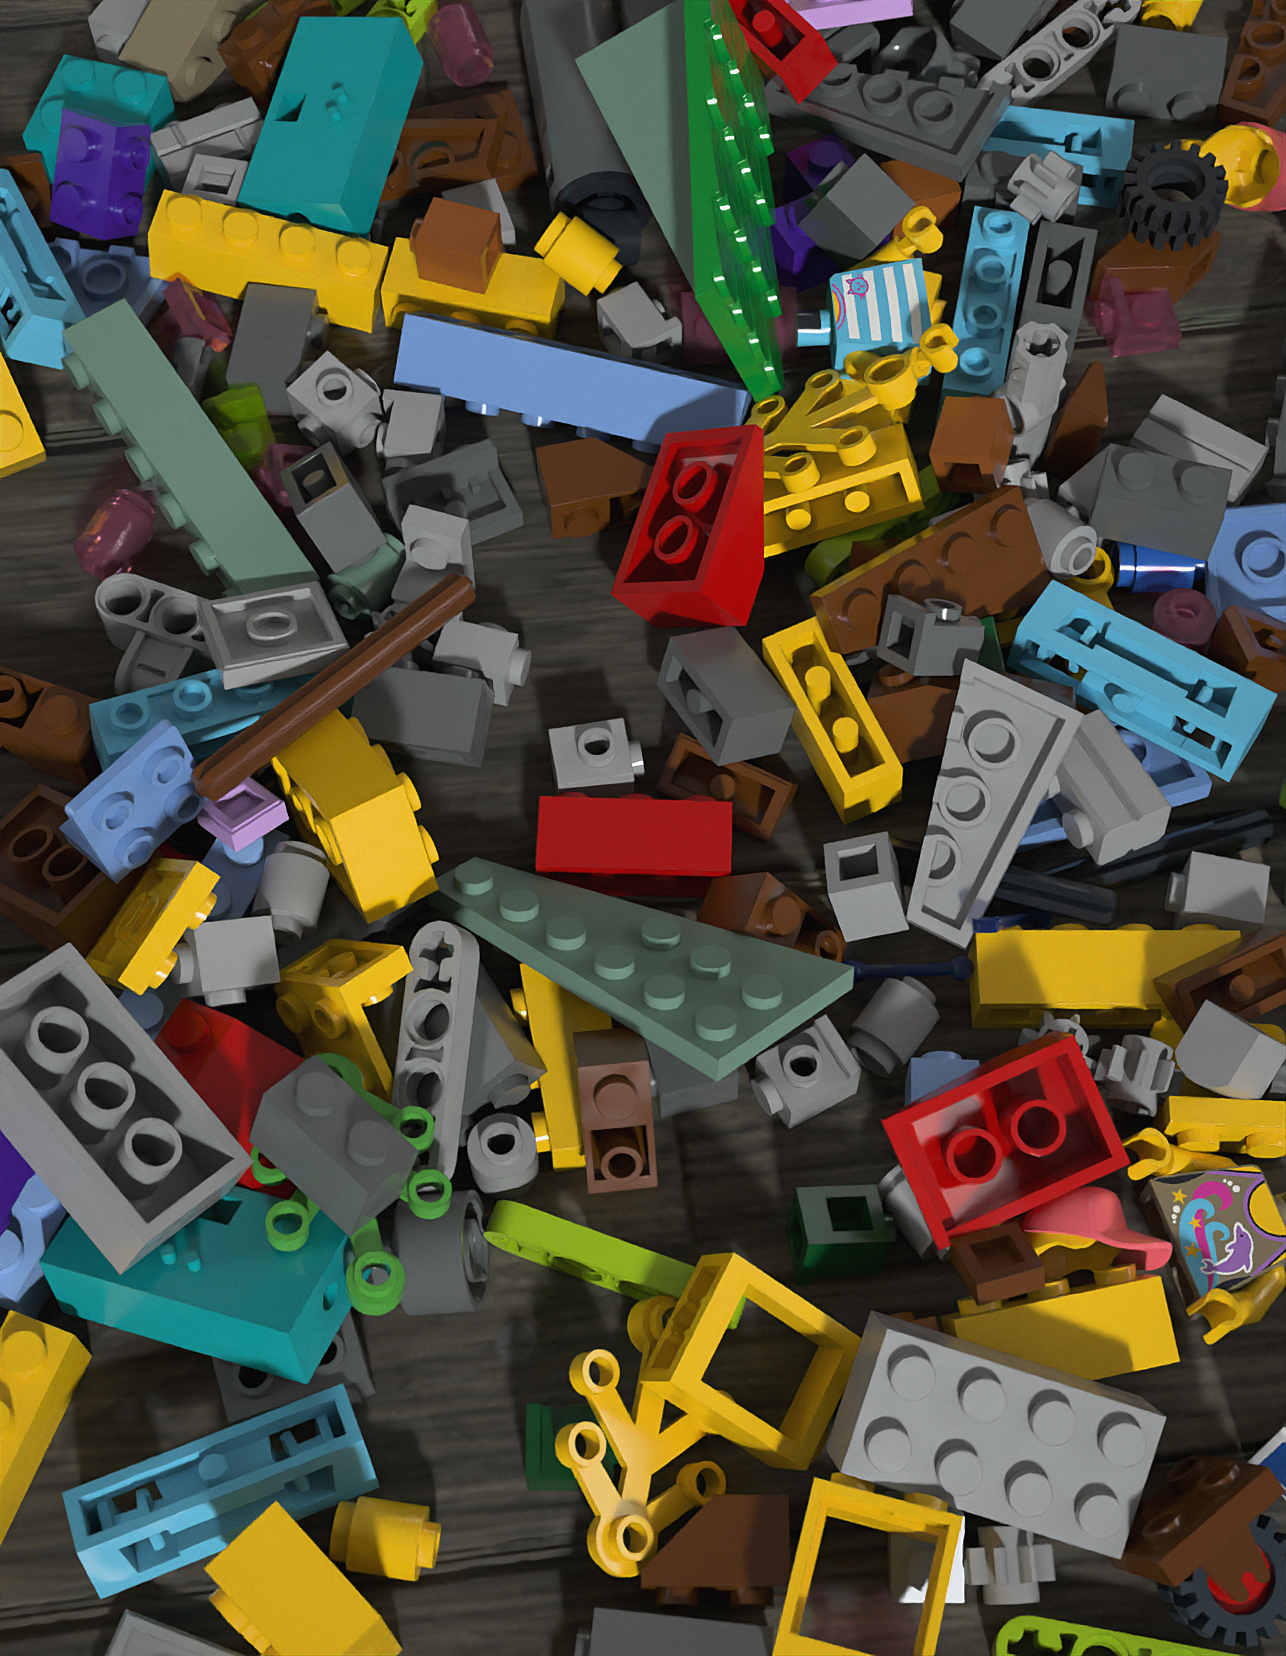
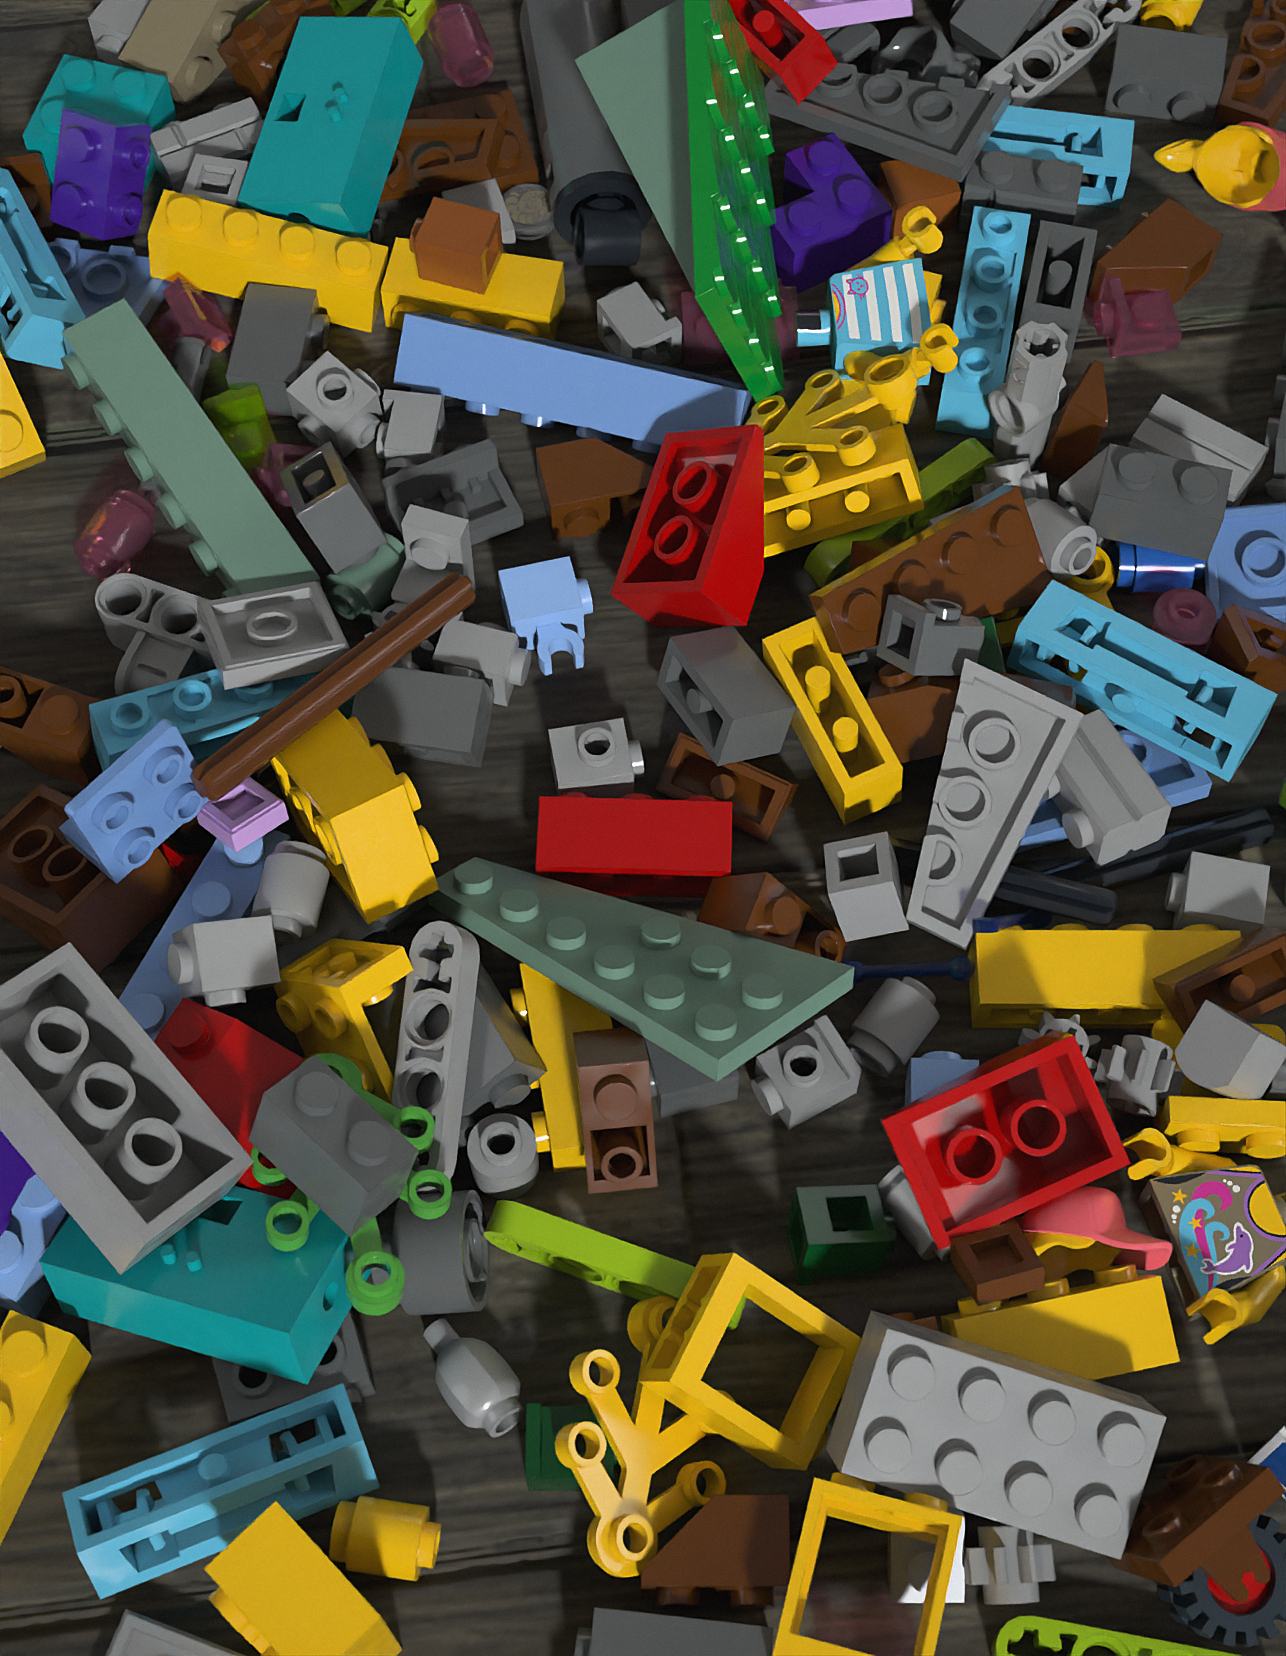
yellow plate [85,857,220,996] -> none
yellow brick [534,212,623,297] -> none
dark grey brick [797,153,916,271] -> none
dark orange brick [929,396,1014,494] -> none
light grey gear [1007,150,1080,225] -> none
black tyre [1117,140,1228,251] -> none
none -> light grey plant [423,1318,525,1438]
none -> light blue brick [498,556,593,675]
none -> clear tile [503,184,554,240]

